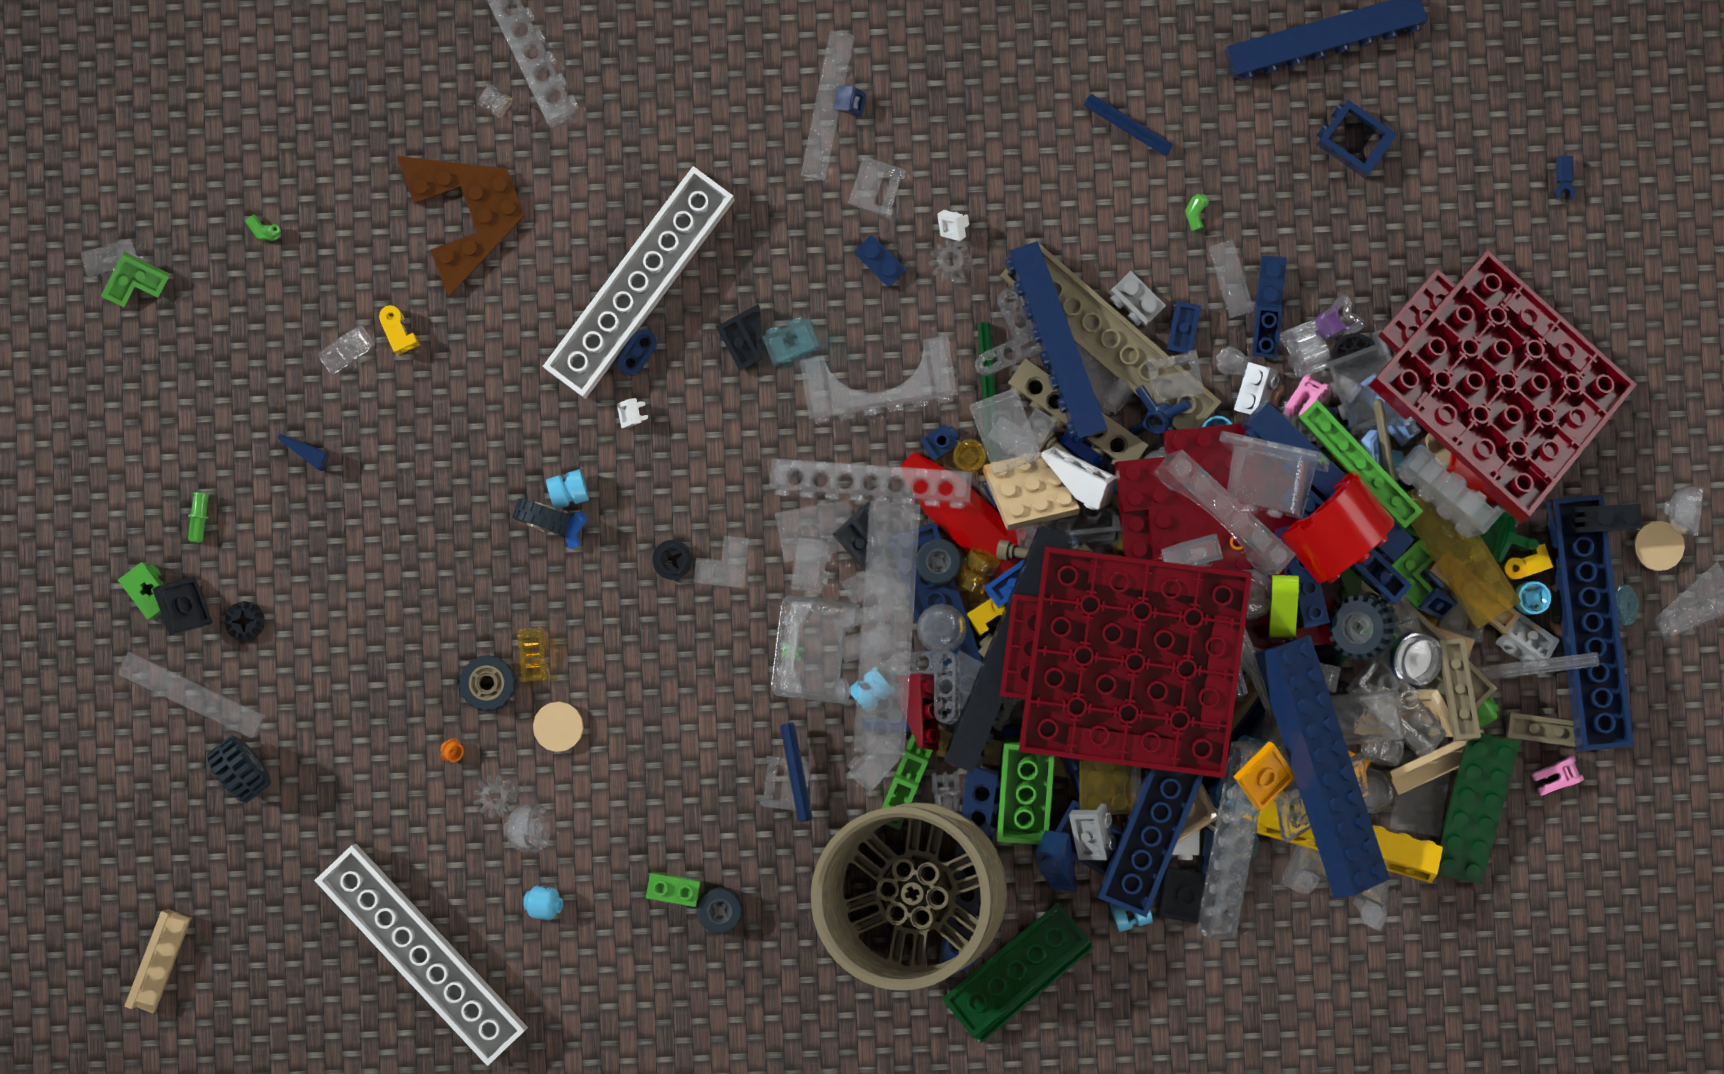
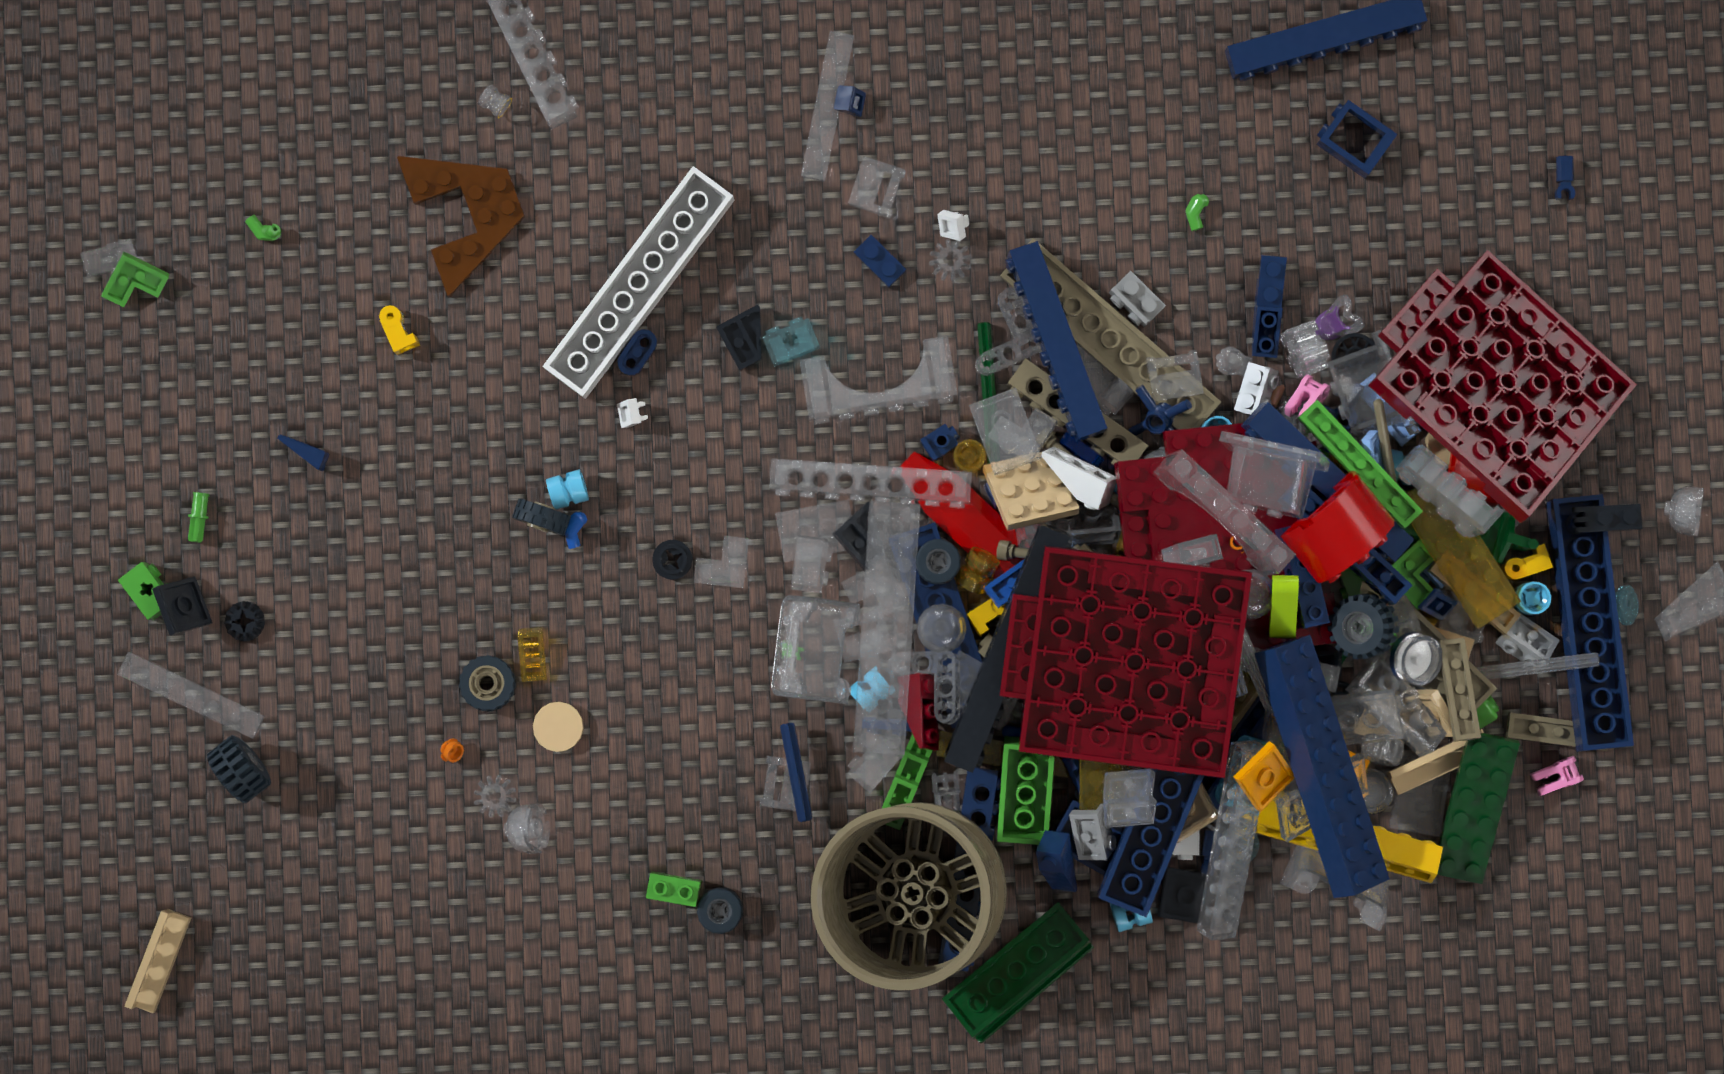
white brick [314,844,528,1066] -> none
clear slope [317,324,375,375] -> none
medium azure head [523,886,563,921] -> none
dark blue axle [1084,94,1173,156] -> none
dark blue plate [1166,301,1201,355] -> none
clear tile [1208,239,1254,319] -> none
tan tile [1633,521,1685,571] -> none
none -> clear slope [1103,769,1157,828]

